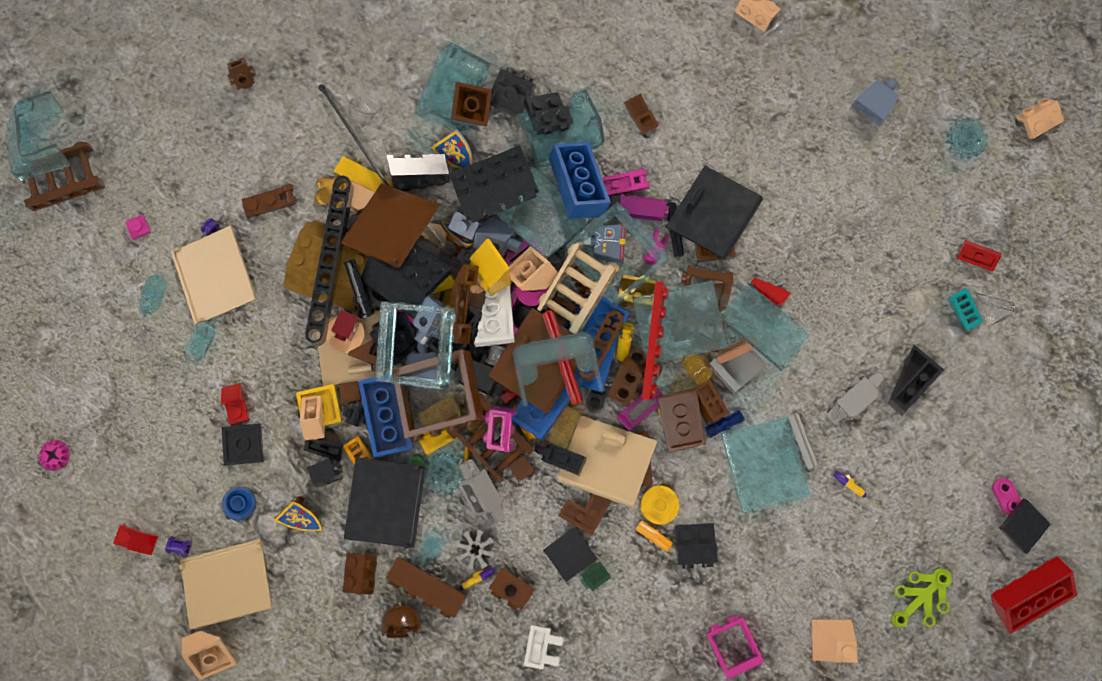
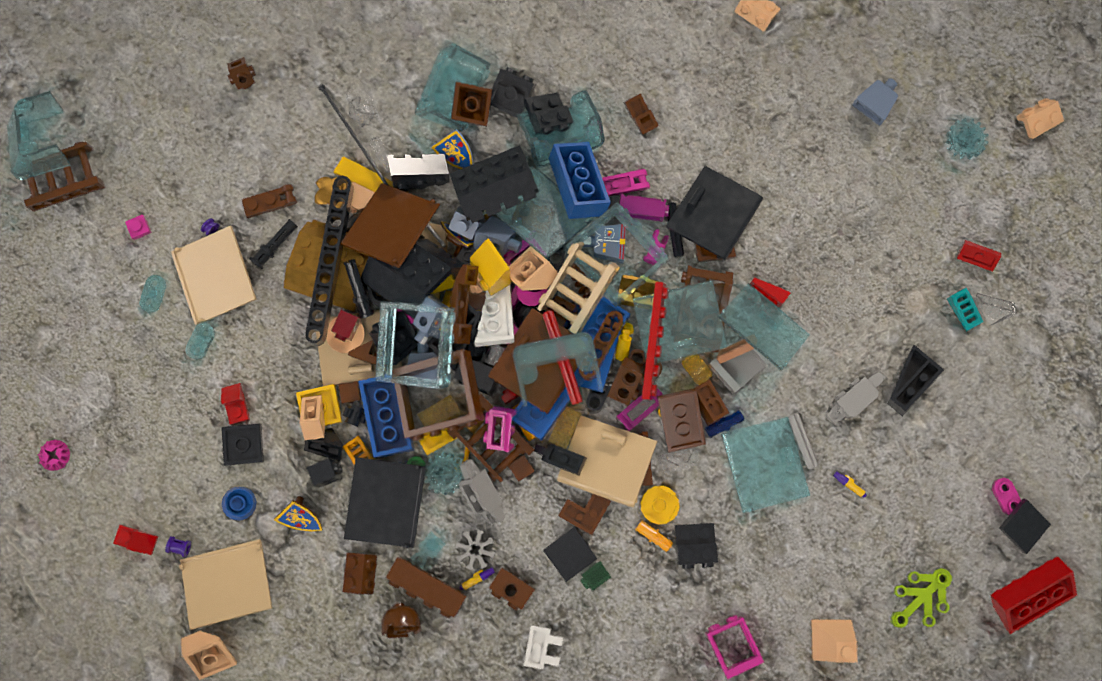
none -> black pin [249,219,298,270]

